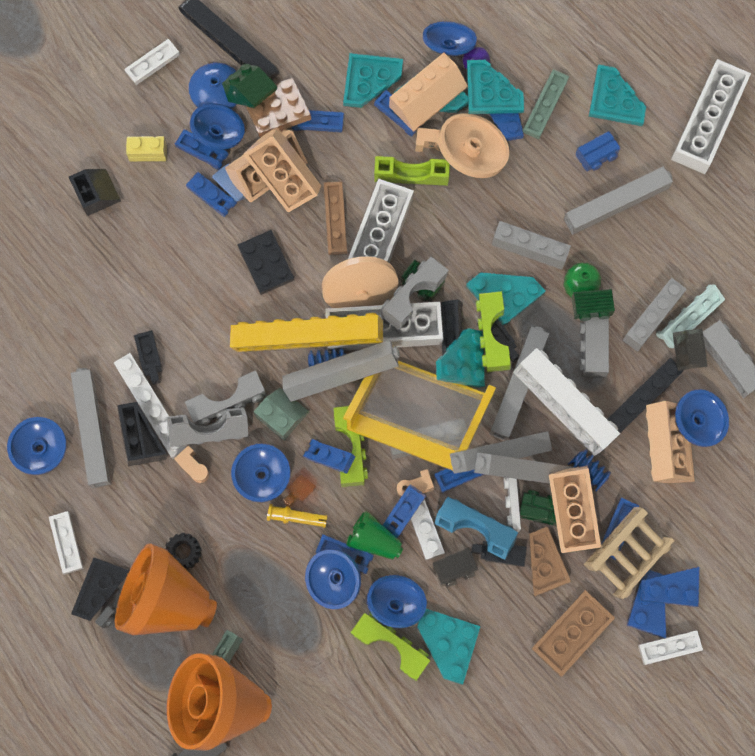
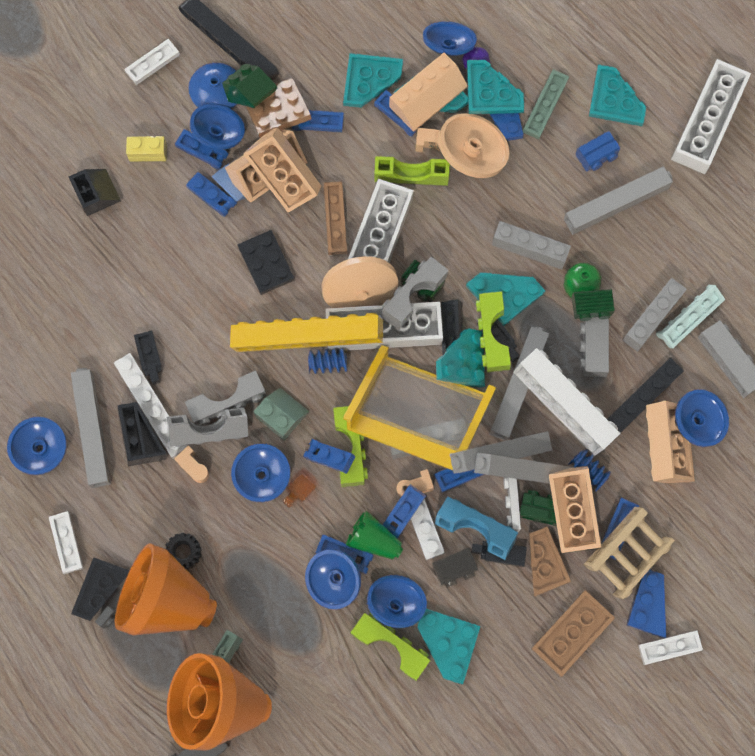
yellow pin [267,503,327,528] -> none
light grey brick [282,340,400,402] -> none
blue wing [641,567,700,607] -> none
clear smoke brick [673,329,708,371] -> none

